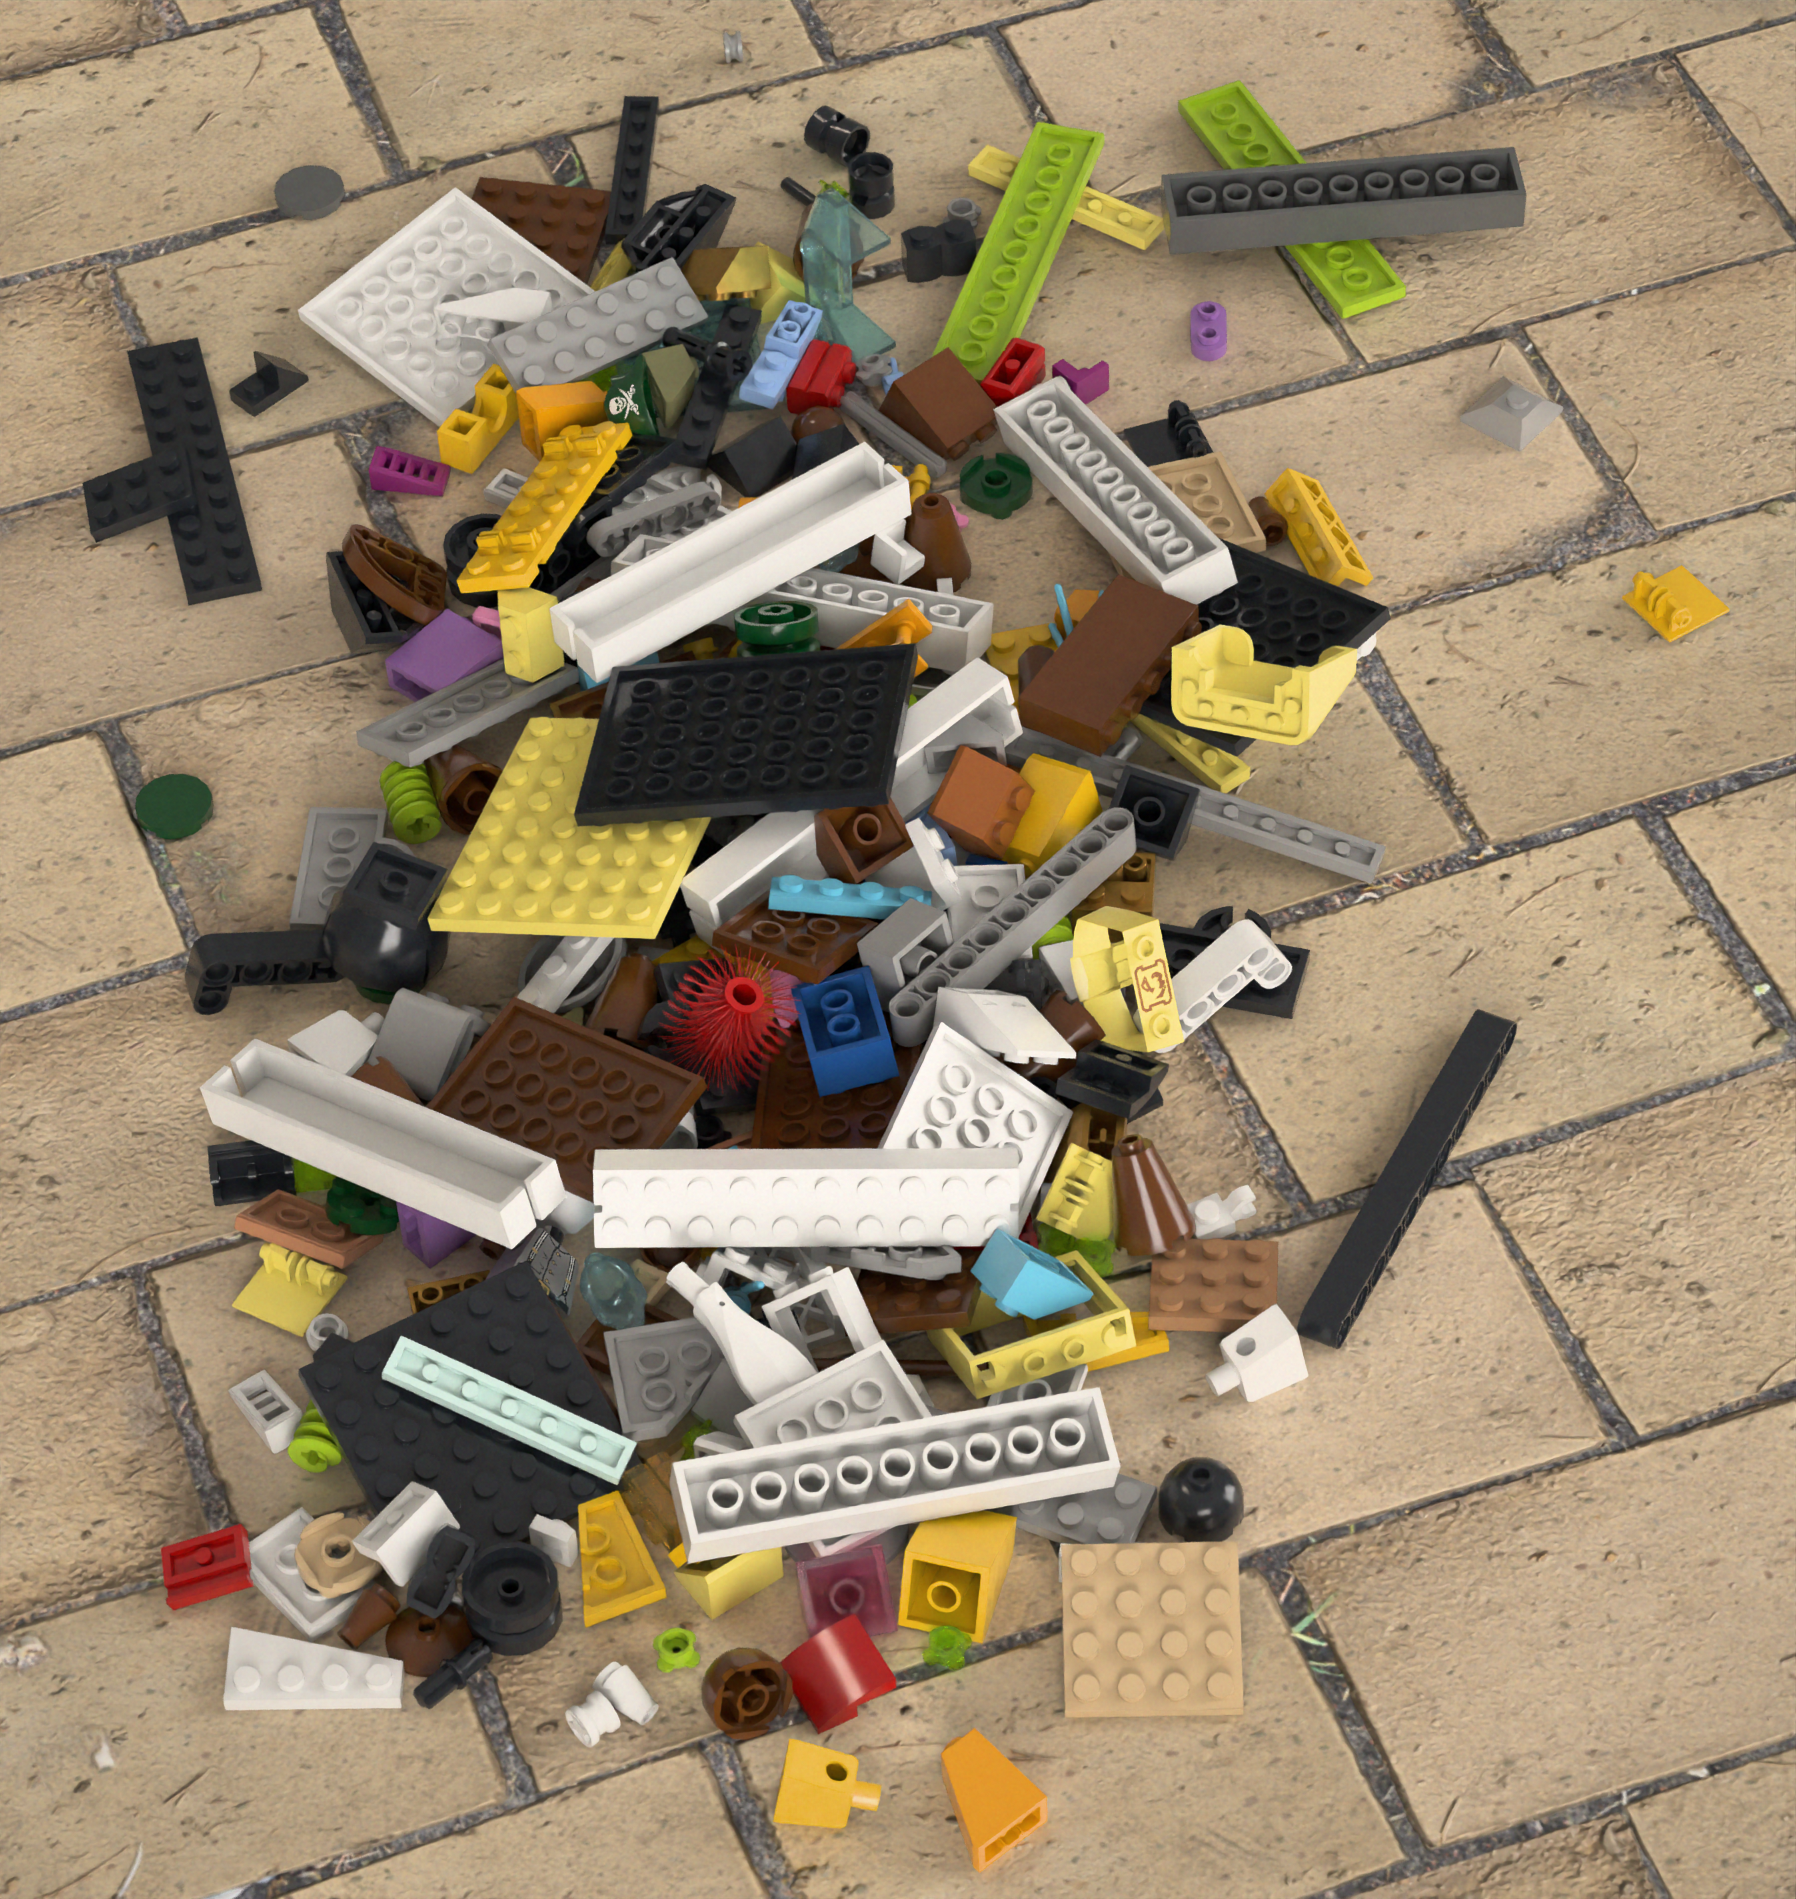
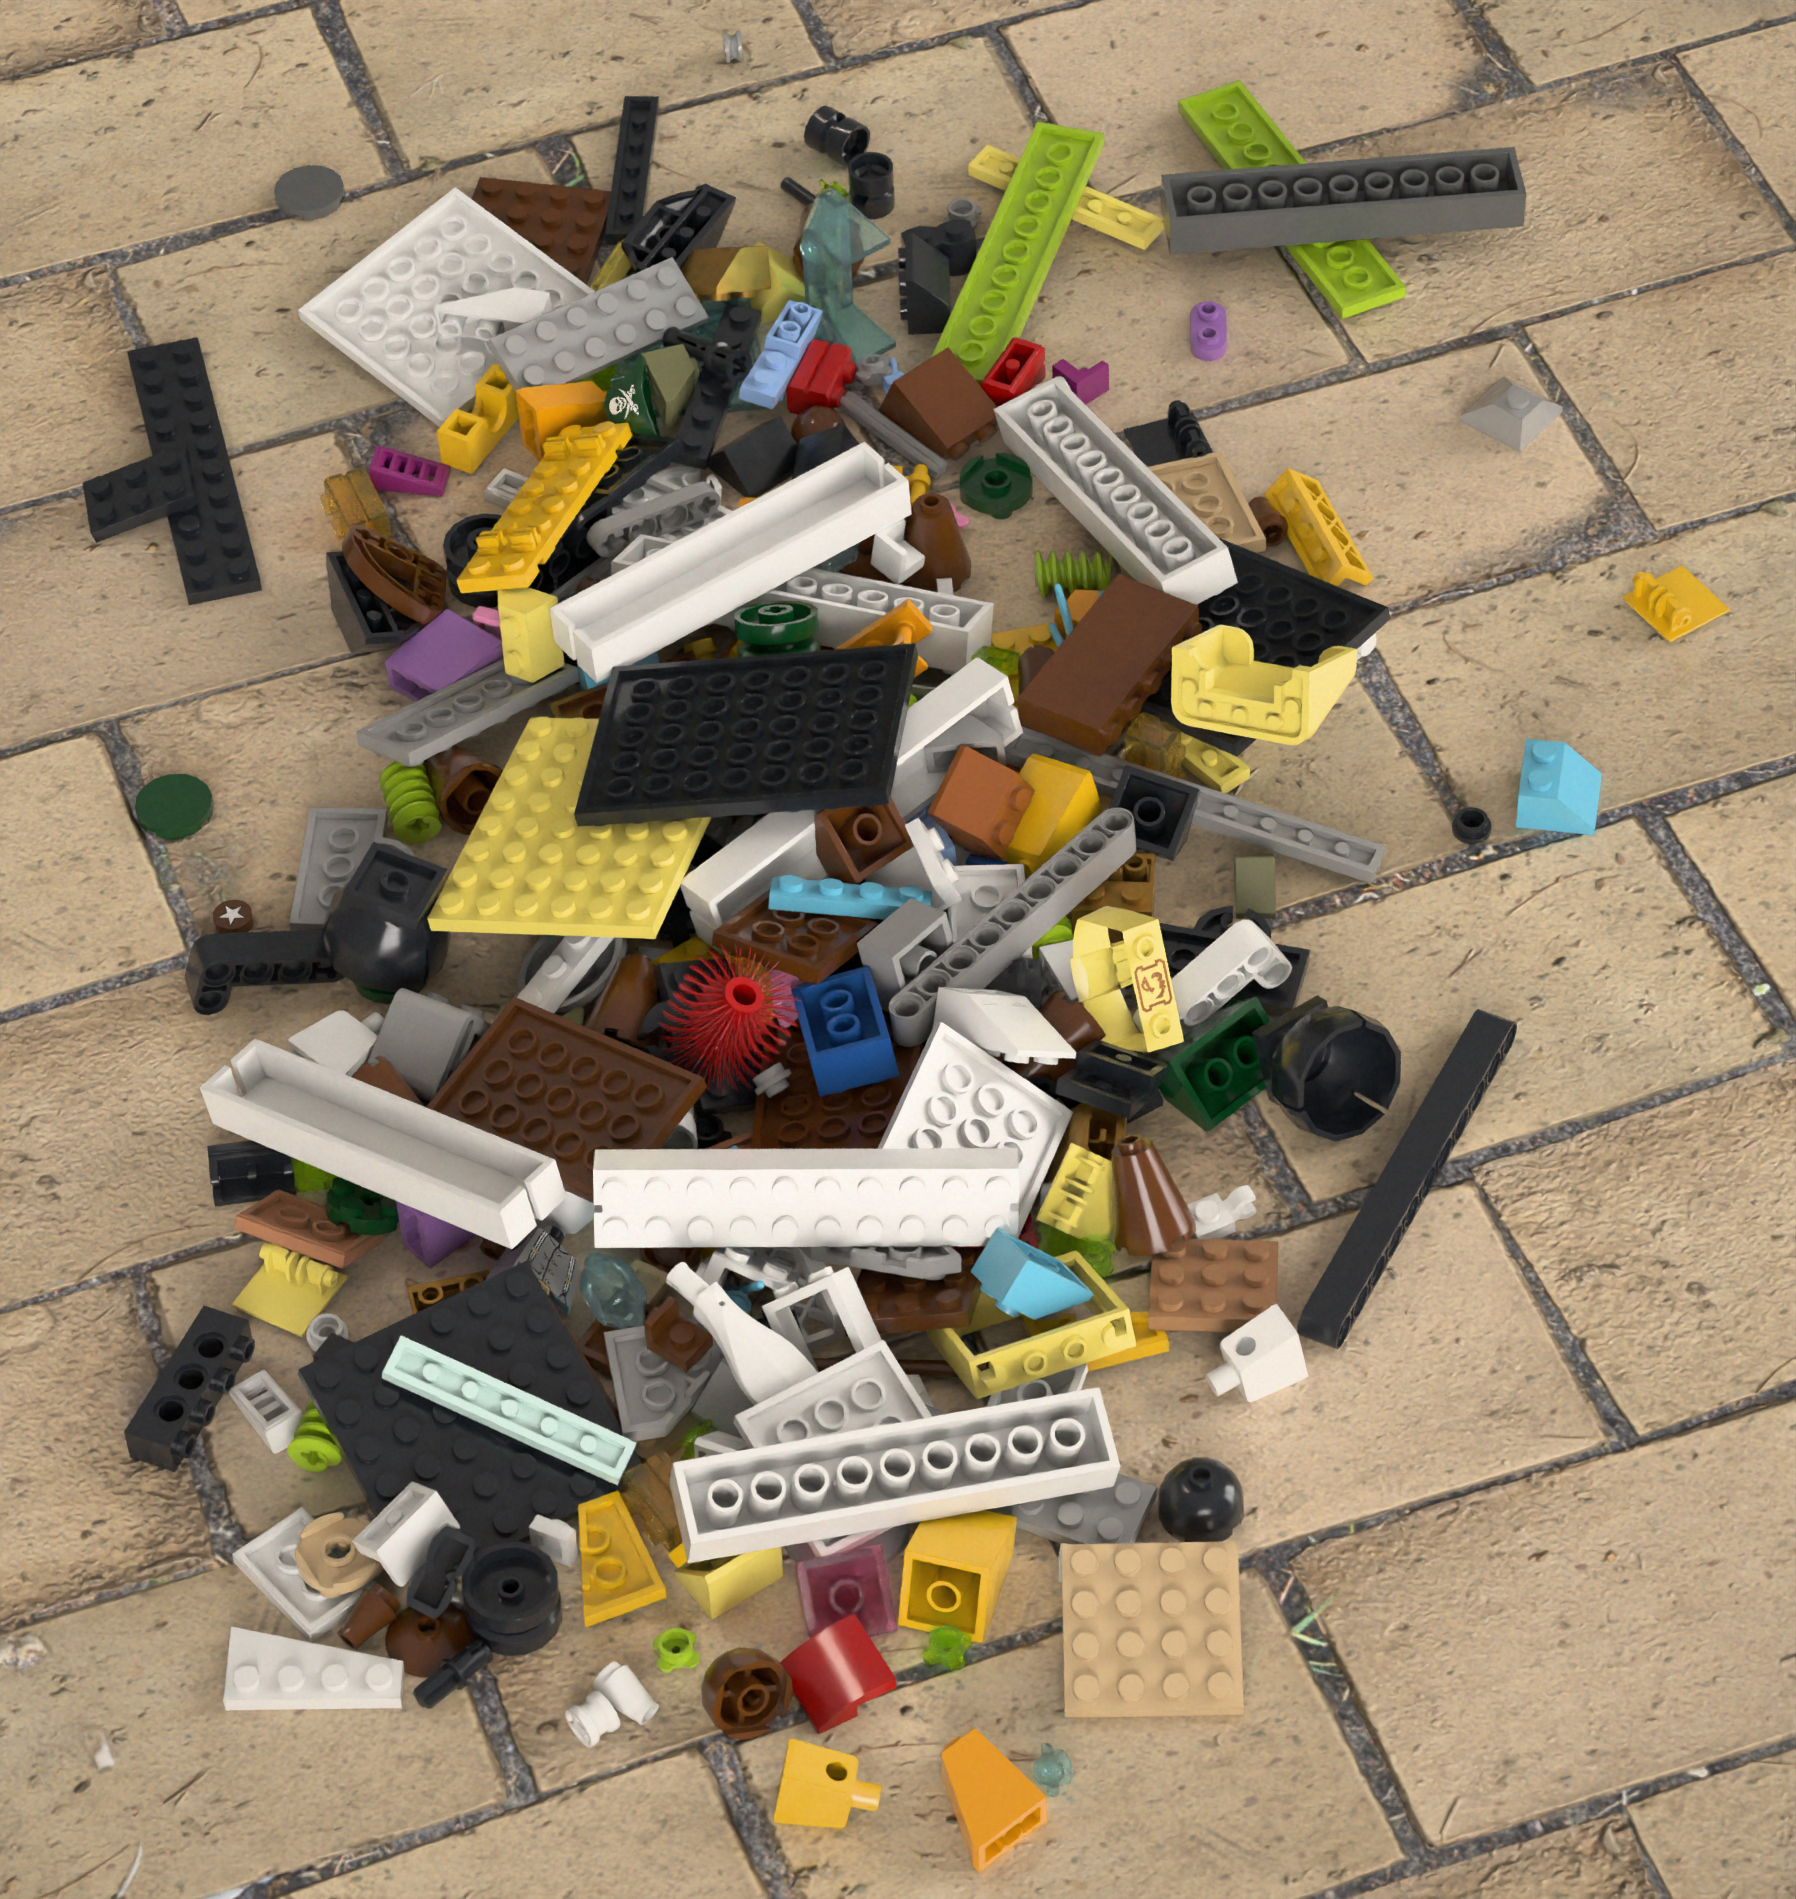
red plate [161,1524,254,1610] -> none
black slope [229,351,309,417] -> none
none -> black brick [124,1306,255,1472]
none -> reddish brown tile [213,900,254,933]
none -> clear yellow brick [320,467,392,540]
none -> reddish brown bracket [644,1297,713,1373]
none -> light grey plate [752,1062,792,1098]
none -> black slope [898,232,951,335]
none -> clear neon green plate [971,645,1020,676]
none -> clear light blue plate [1034,1743,1073,1797]
none -> lime piece [1035,551,1112,598]
none -> clear yellow brick [1125,712,1186,780]
none -> dark green slope [1153,997,1271,1131]
none -> olive slope [1234,854,1276,919]
none -> black plate [1252,995,1401,1142]
none -> black plate [1452,807,1491,844]
none -> medium azure slope [1516,739,1602,835]

